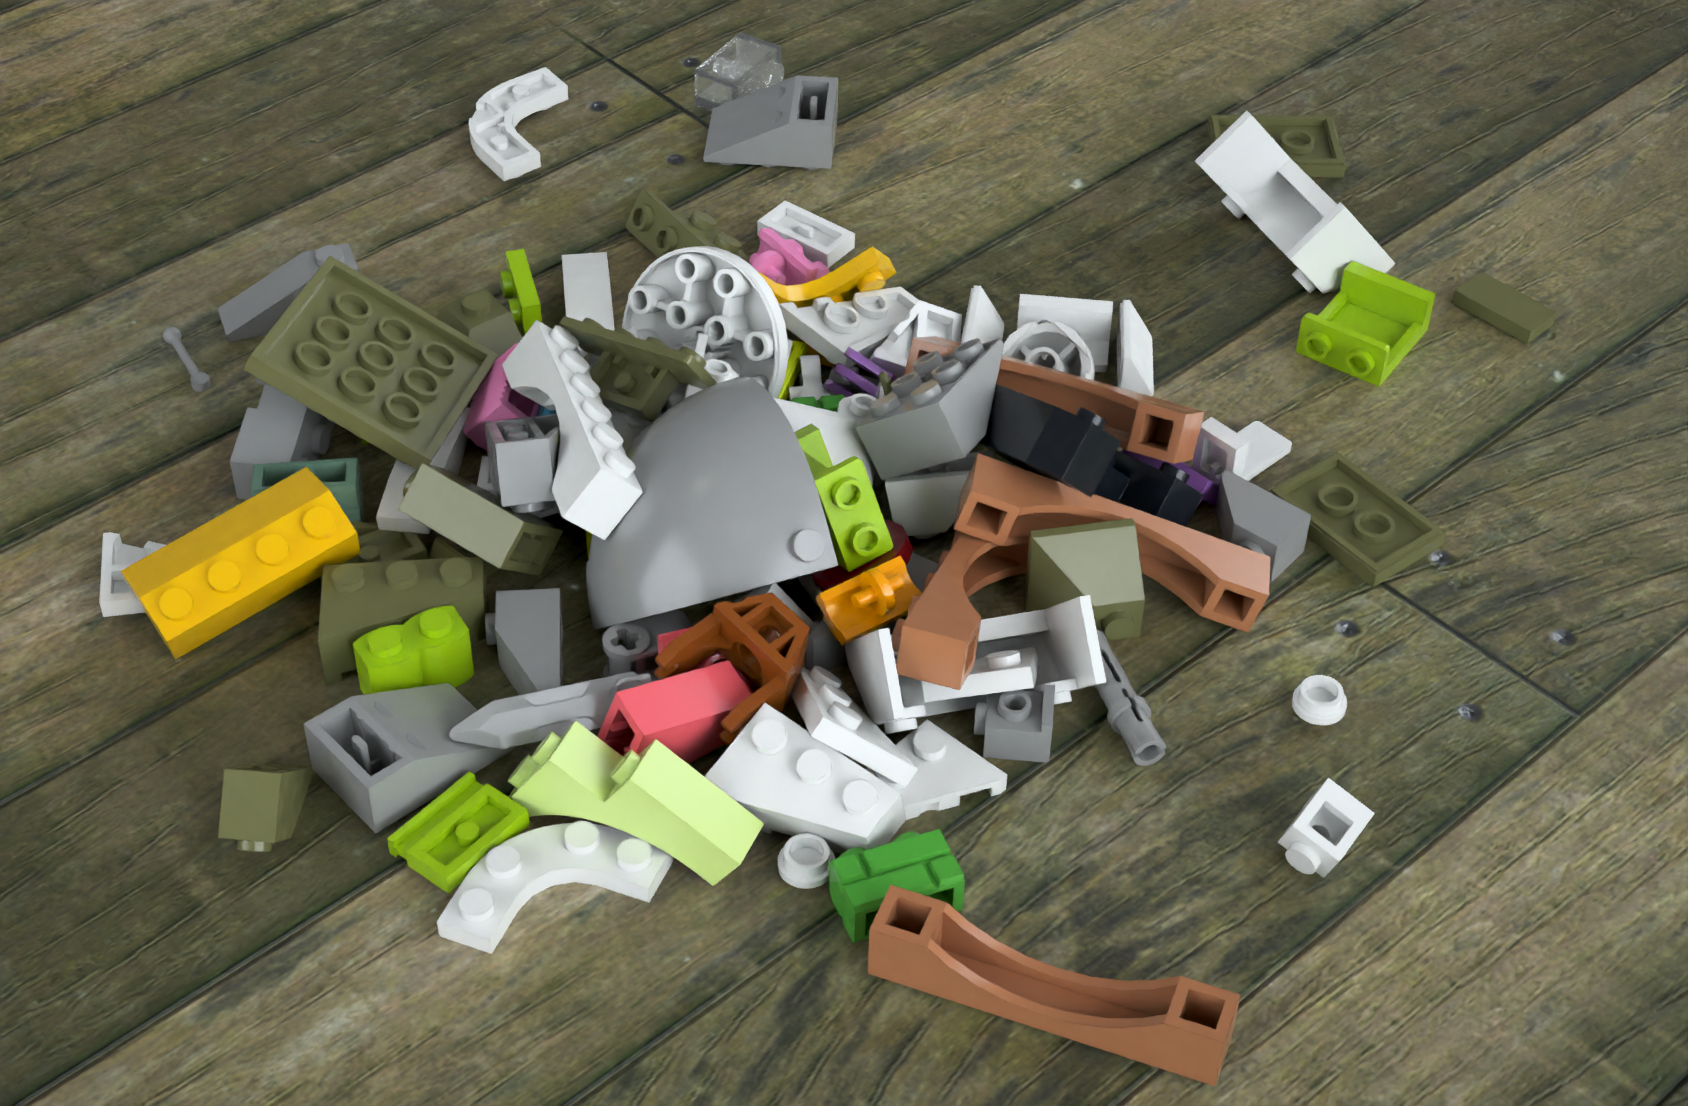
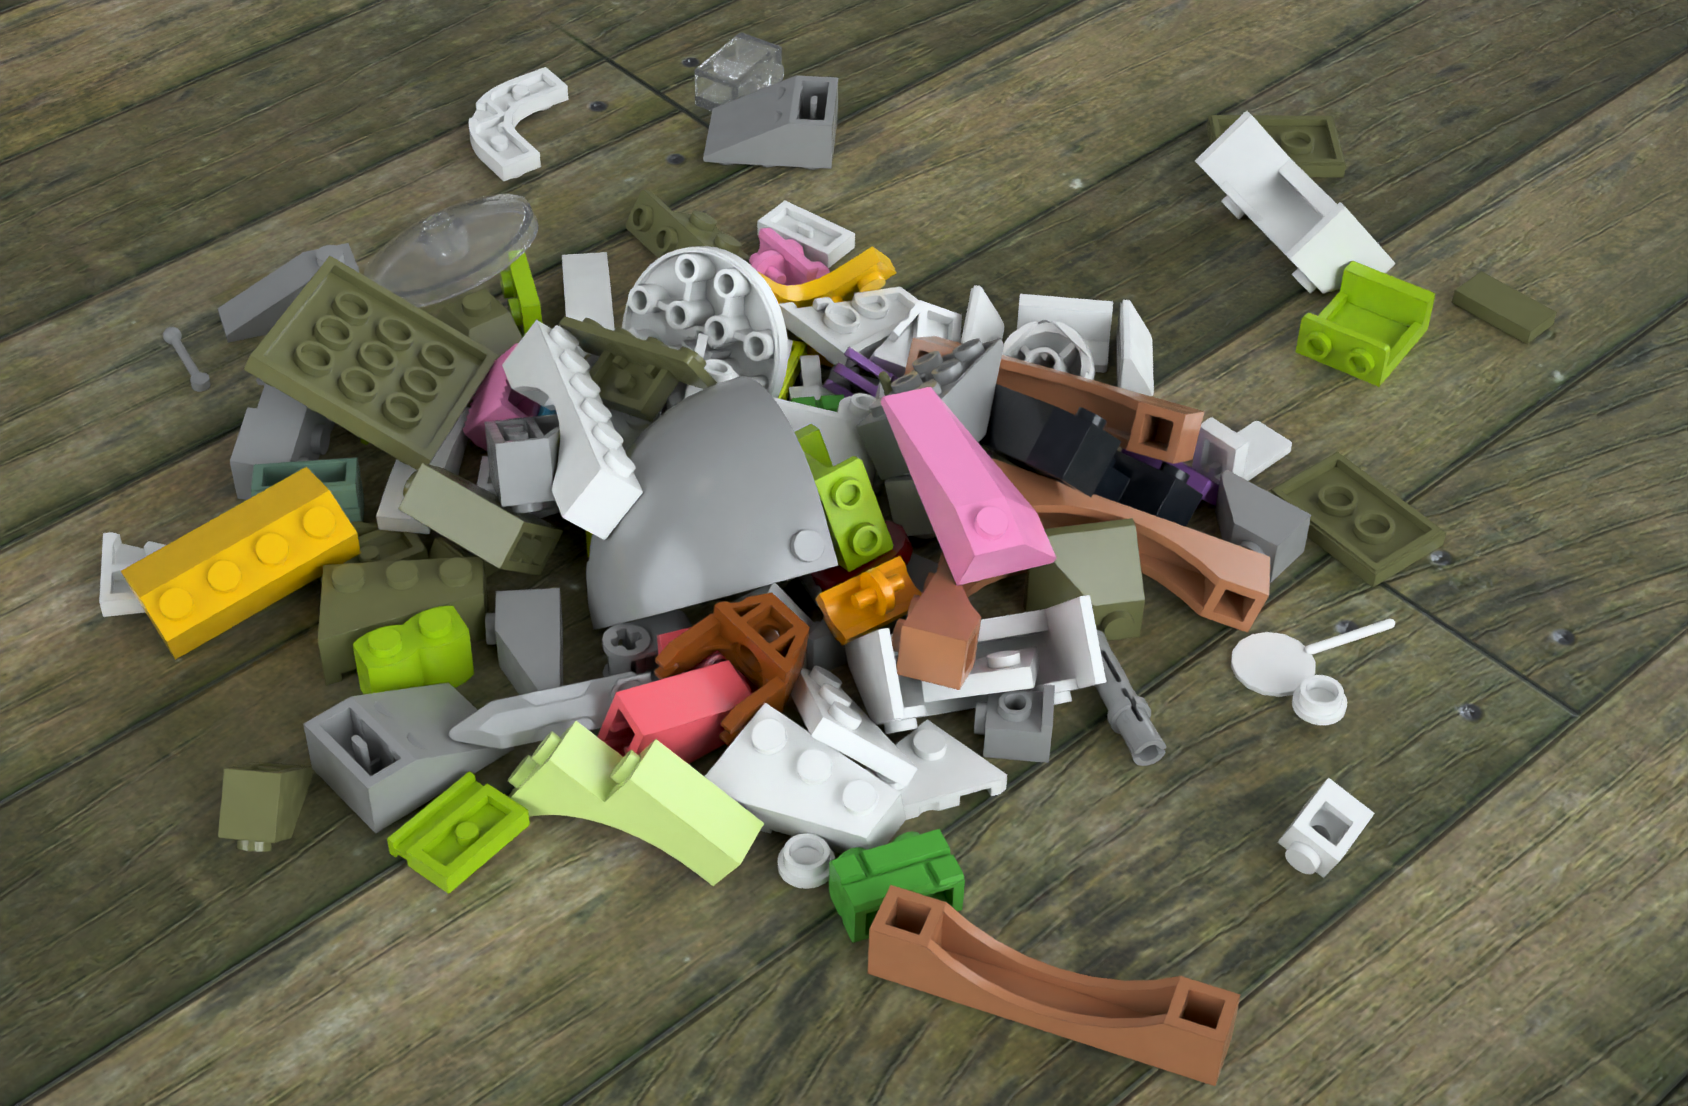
white plate [437,821,673,954] -> none
none -> clear dish [363,194,539,308]
none -> bright pink wedge [881,387,1056,586]
none -> white piece [1231,619,1395,697]

